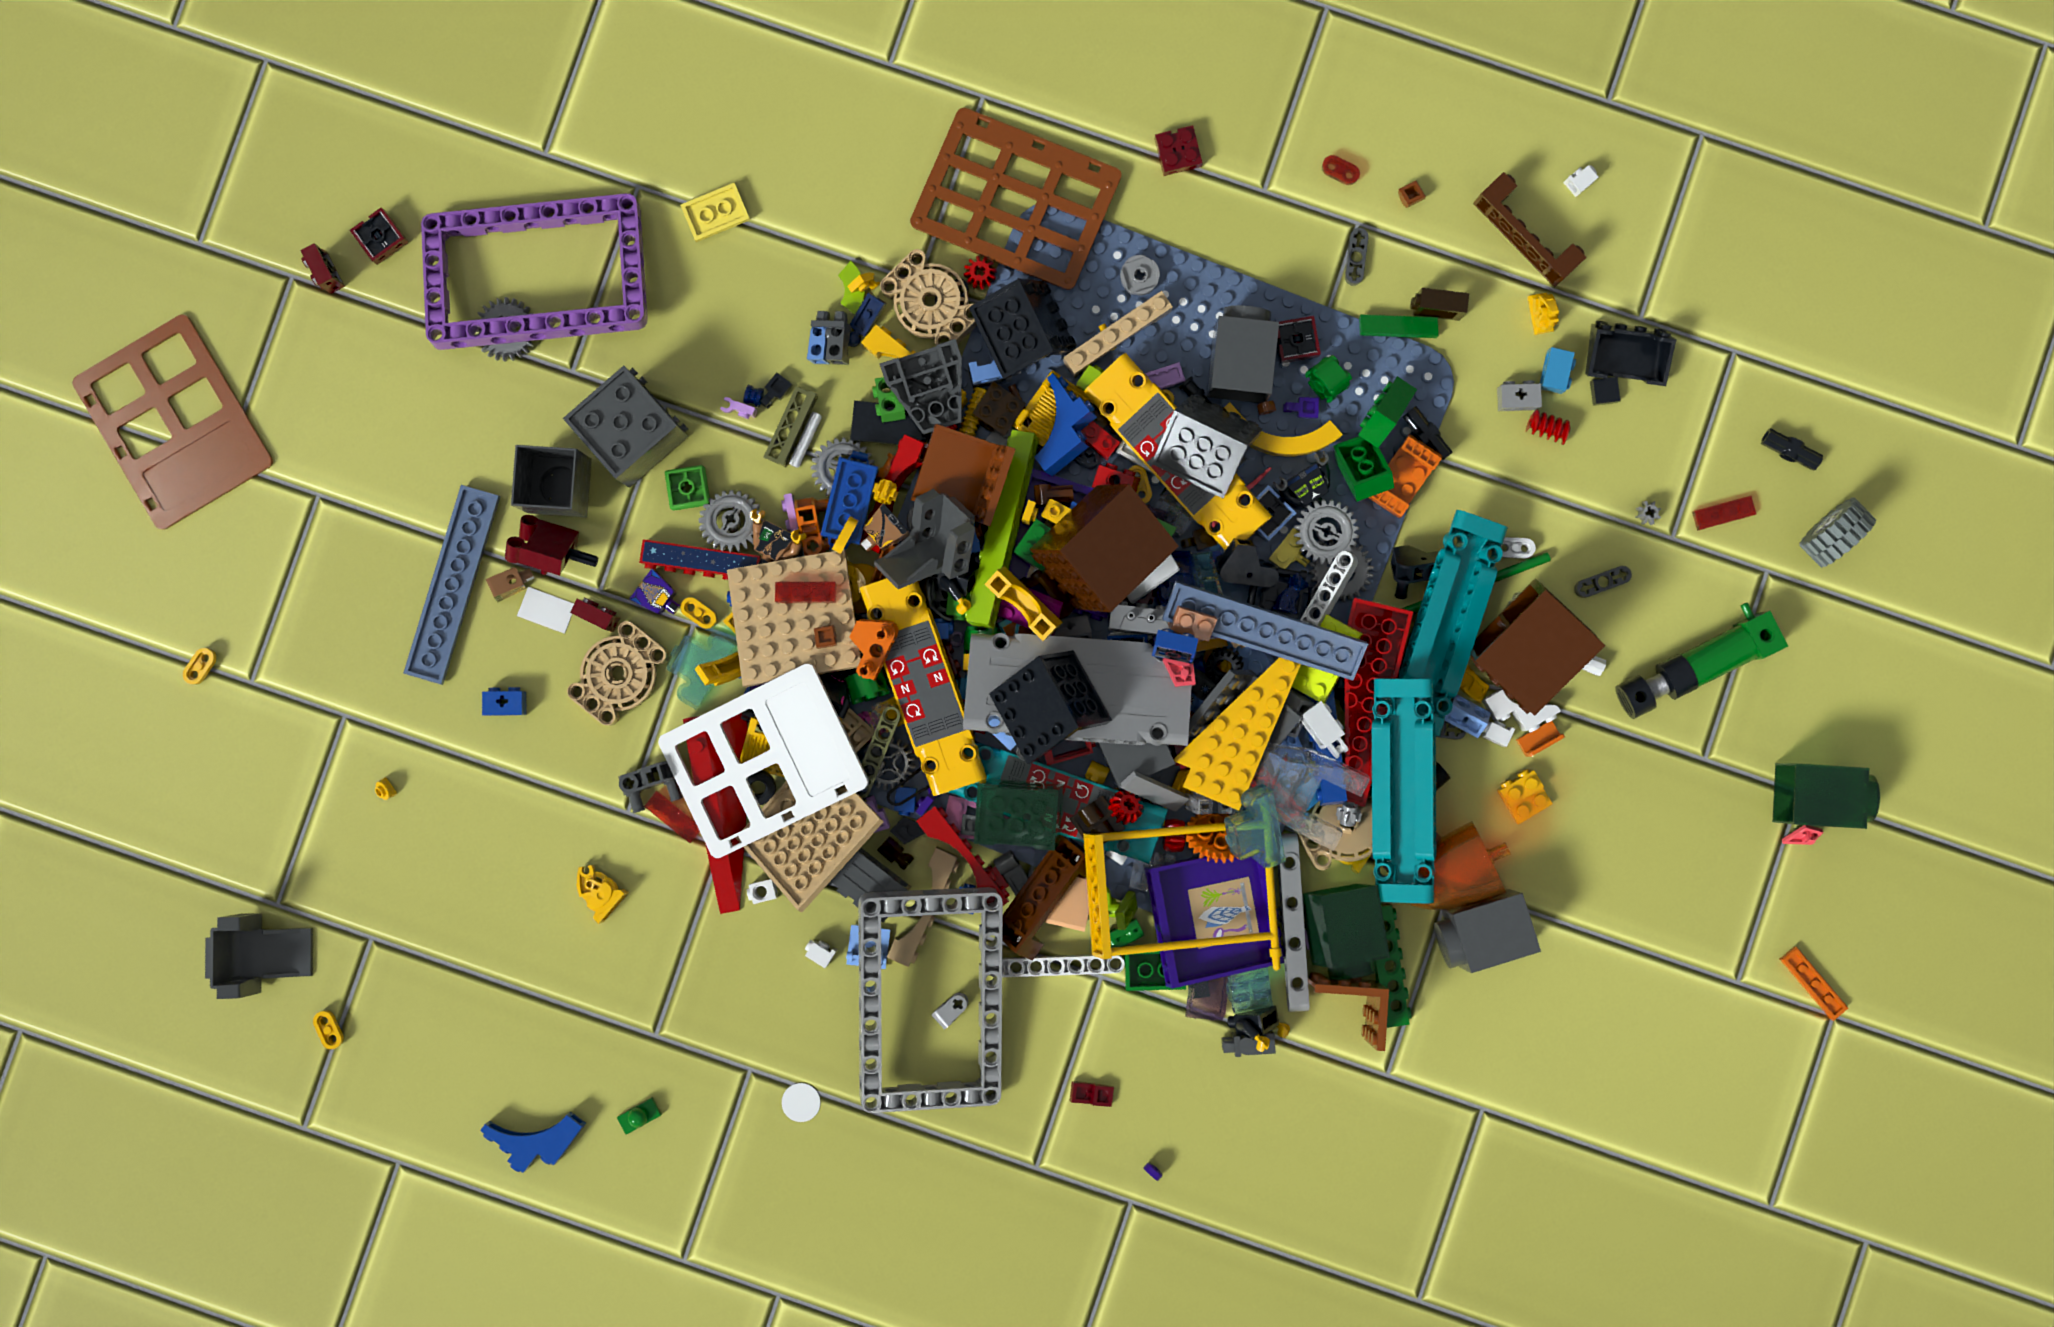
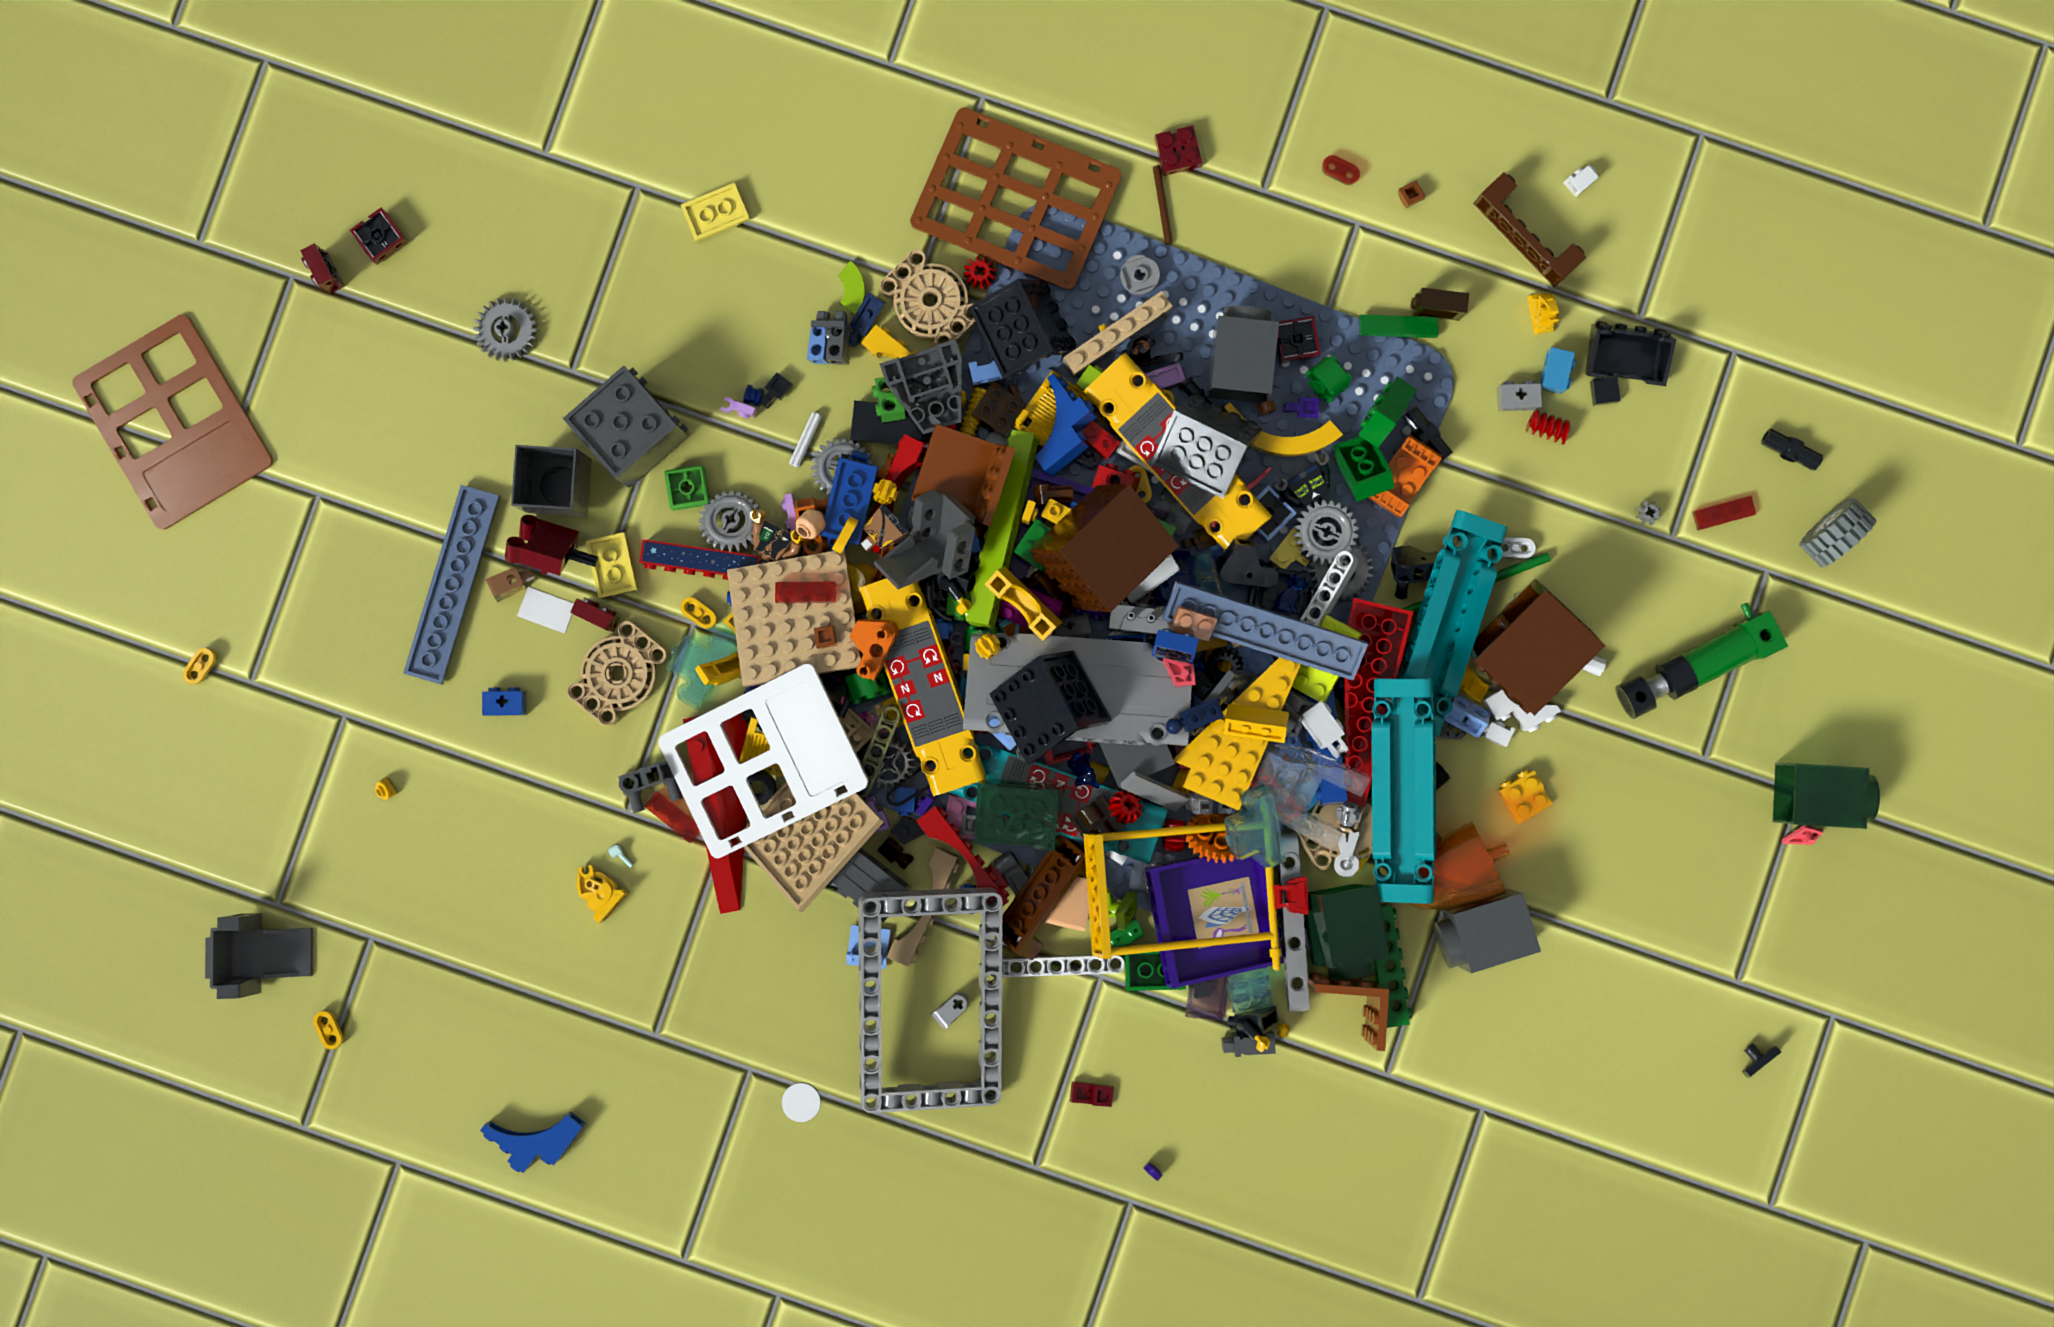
medium lavender beam [421,194,648,350] -> none
green tile [617,1097,662,1135] -> none
torso [629,569,681,615] -> none
white brick [747,879,779,904] -> none
olive fence [764,386,818,467] -> none
white brick [805,939,837,968] -> none
yellow plate [847,272,880,293] -> none
dark grey beam [1345,228,1368,286] -> none
orange panel [1516,721,1565,757] -> none
dark grey beam [1574,566,1632,598] -> none
orange tile [1780,946,1848,1021] -> none
none -> light yellow plate [586,532,638,599]
none -> light aqua hand [608,845,633,867]
none -> light nougat head [796,509,826,539]
none -> yellow gear [975,633,1001,660]
none -> clear blue animal [1067,752,1100,789]
none -> black piece [1122,312,1183,367]
none -> reddish brown bar [1153,166,1173,244]
none -> dark blue plate [1166,698,1224,734]
none -> yellow panel [1224,704,1289,743]
none -> red piece [1274,876,1309,915]
none -> white piece [1334,831,1359,877]
none -> black tile [1742,1043,1781,1078]

